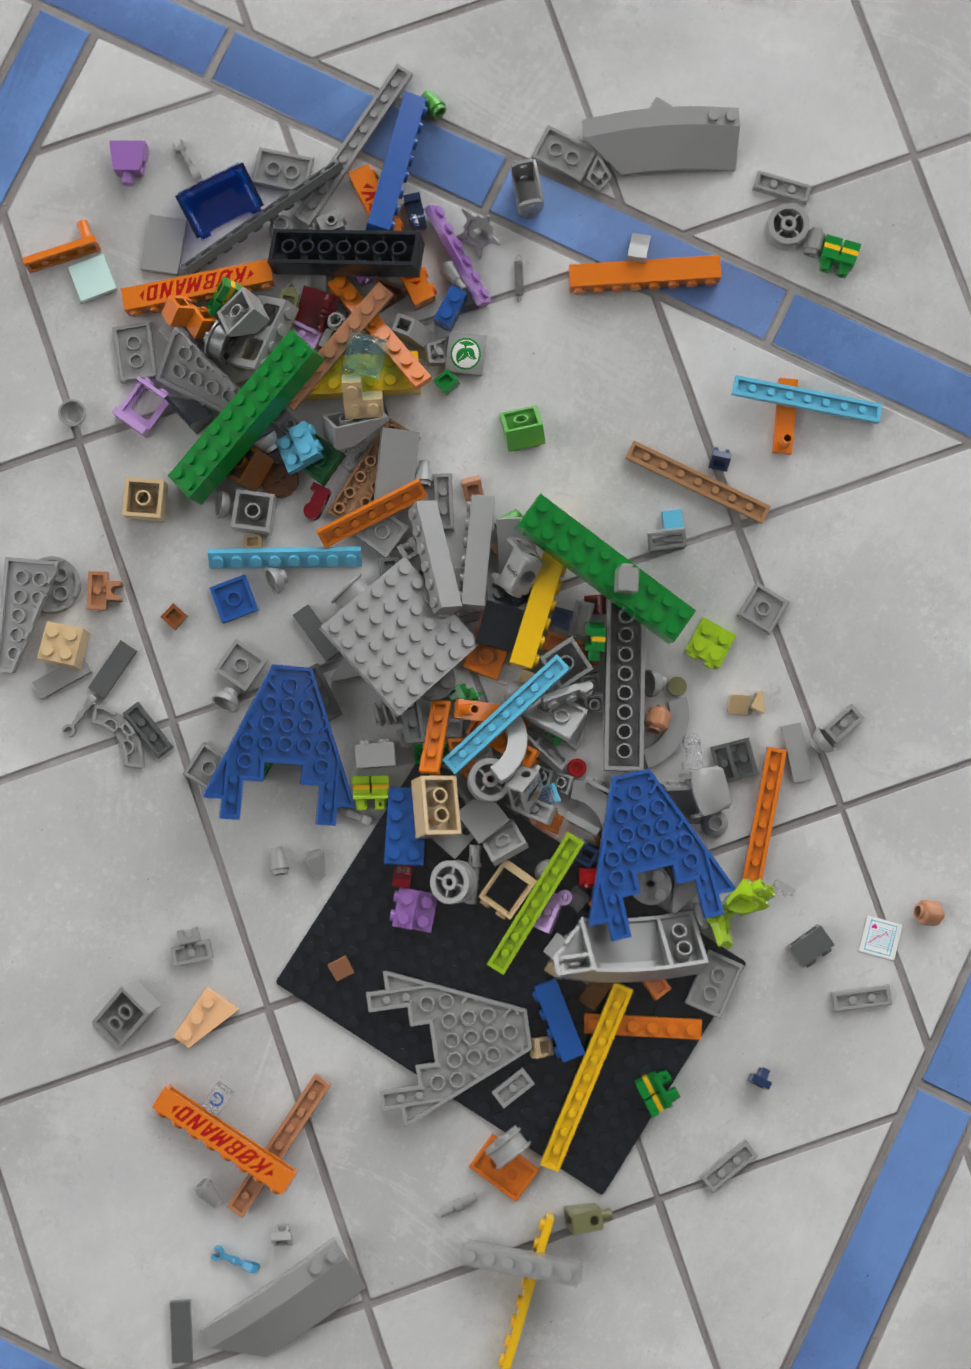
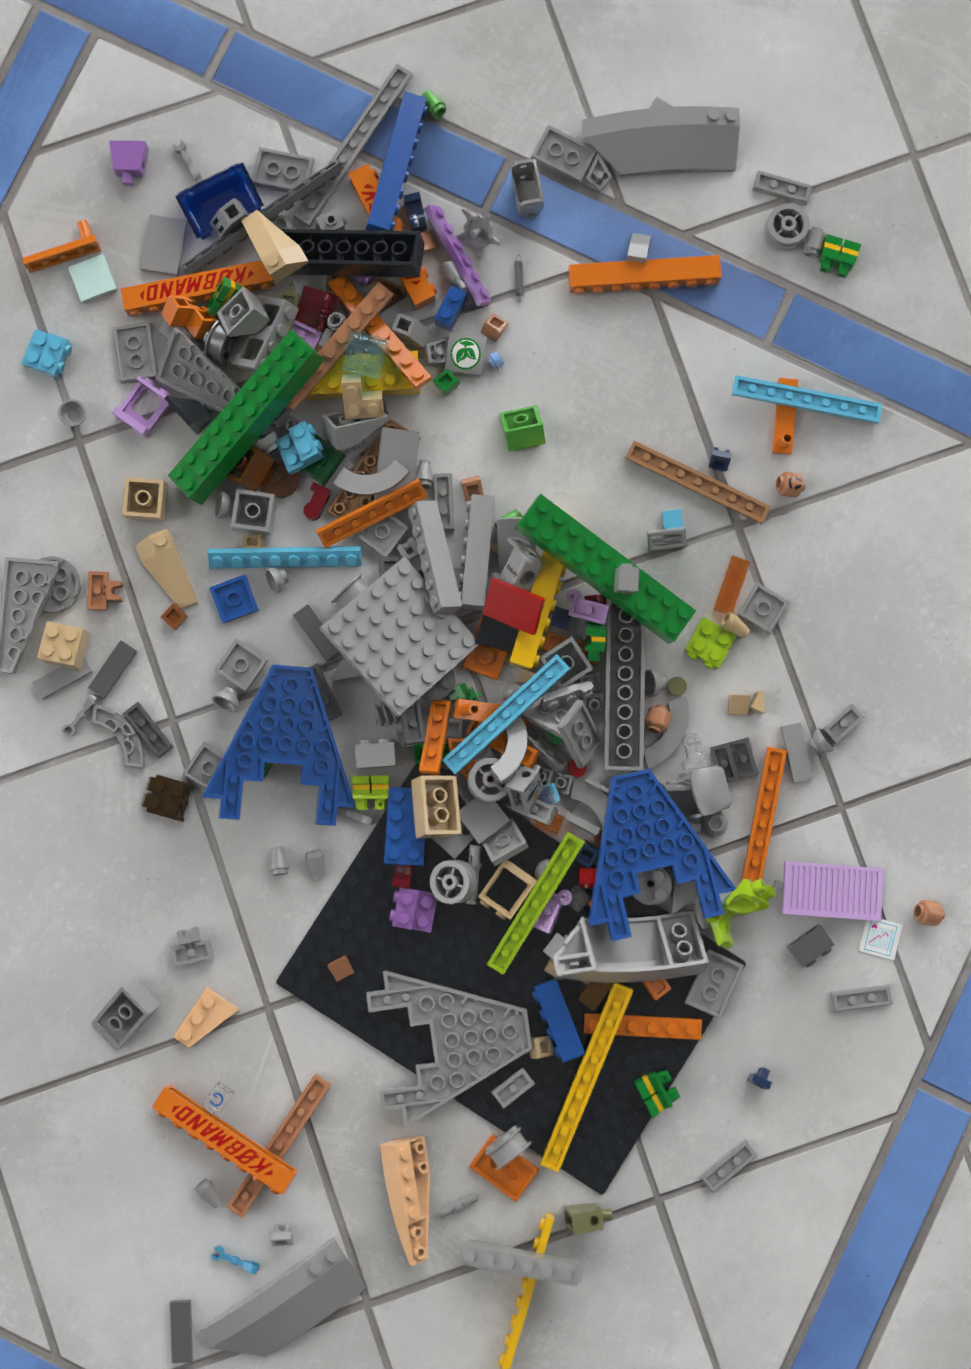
none -> medium azure plate [21,329,72,378]
none -> tan wedge [135,528,198,609]
none -> dark brown plate [141,775,194,822]
none -> light grey slope [210,198,249,238]
none -> tan wedge [241,210,309,283]
none -> light grey tile [333,460,411,495]
none -> light nougat wedge [380,1135,430,1266]
none -> nougat slope [421,230,440,255]
none -> nougat slope [481,313,508,342]
none -> red tile [483,577,545,635]
none -> light blue plate [488,351,504,369]
none -> light grey tile [556,700,603,768]
none -> lavender hinge [566,589,611,625]
none -> clear orange tile [713,555,750,614]
none -> tan cone [721,612,750,638]
none -> nougat head [776,472,806,498]
none -> lavender window [781,861,884,921]

